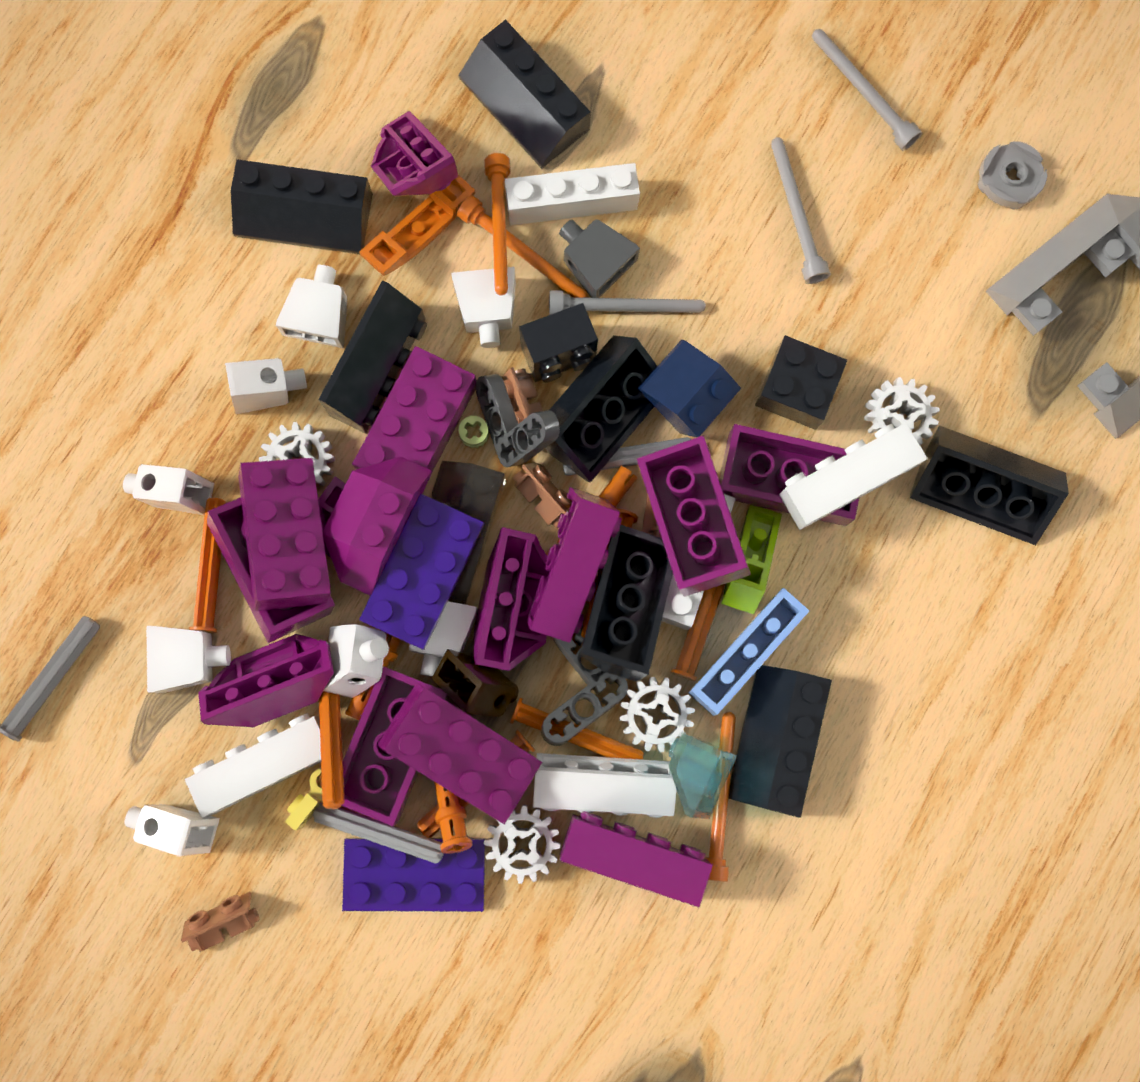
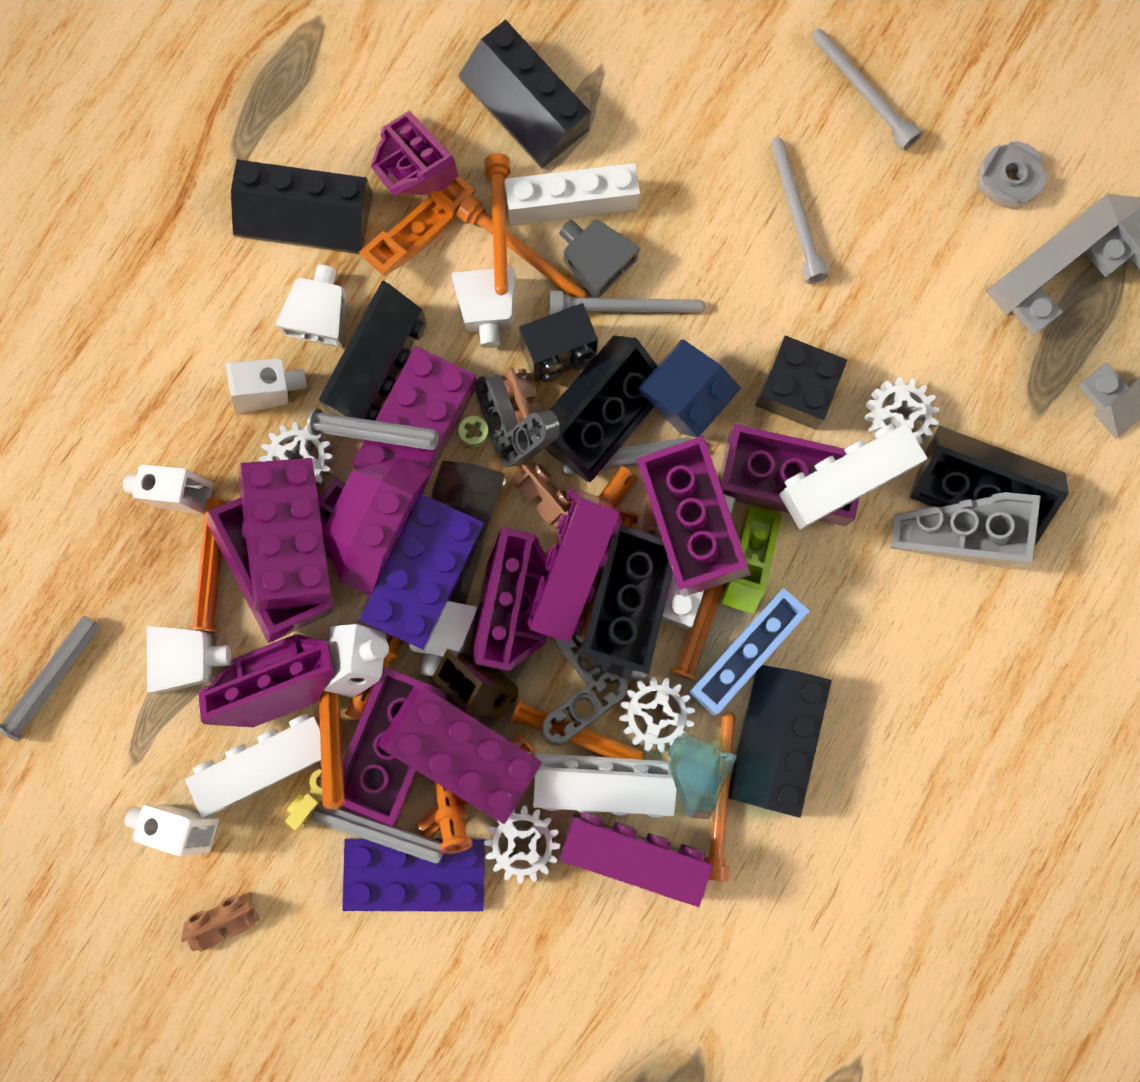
none -> light grey axle [307,408,439,450]
none -> light grey wedge [891,492,1040,571]

